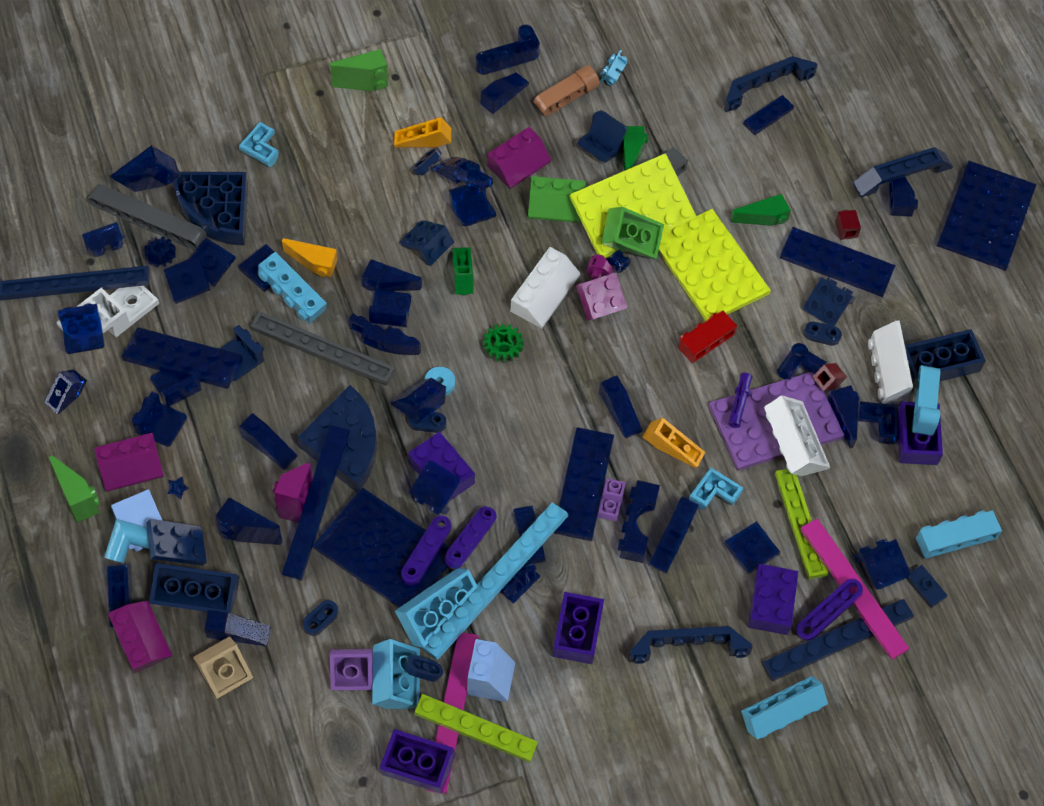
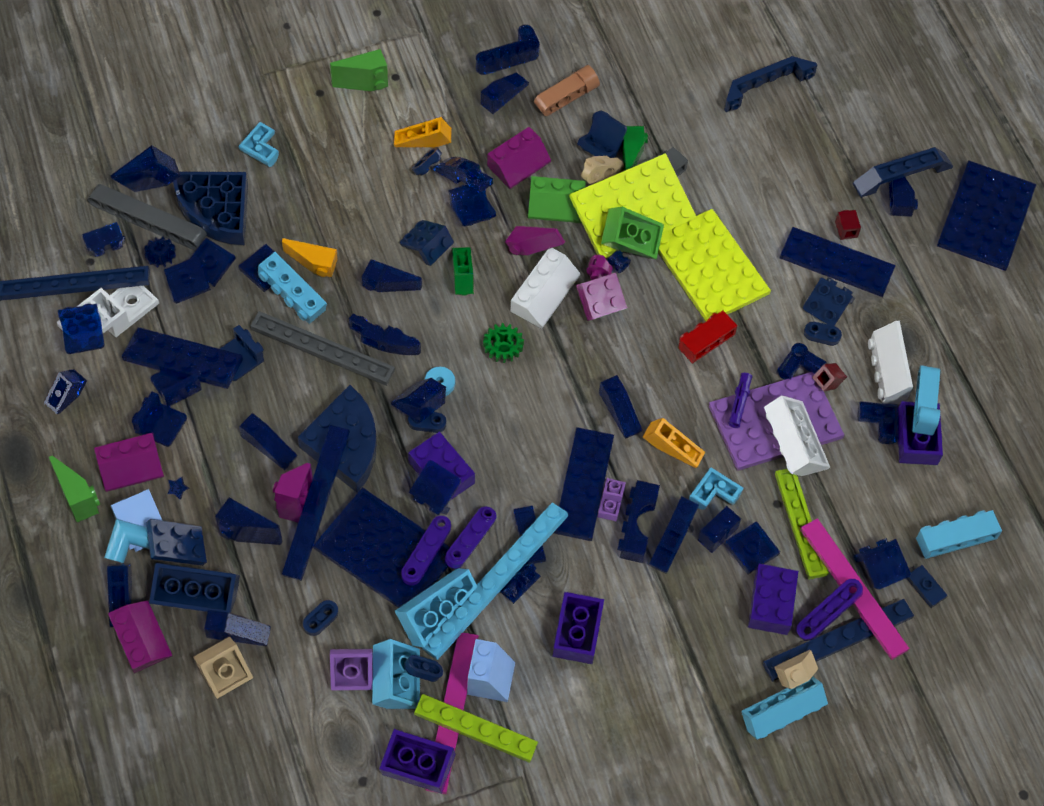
clear blue bracket [369,290,412,328] -> none
medium azure hinge [600,50,627,86] -> none
dark blue slope [628,626,752,664] -> none
green slope [730,193,791,226] -> none
clear blue tile [743,95,794,135] -> none
clear blue slope [828,385,859,448] -> none
dark blue brick [905,329,986,388] -> none
none -> magenta slope [505,226,565,255]
none -> tan piece [580,156,624,185]
none -> clear blue piece [698,506,742,553]
none -> tan slope [775,650,818,689]

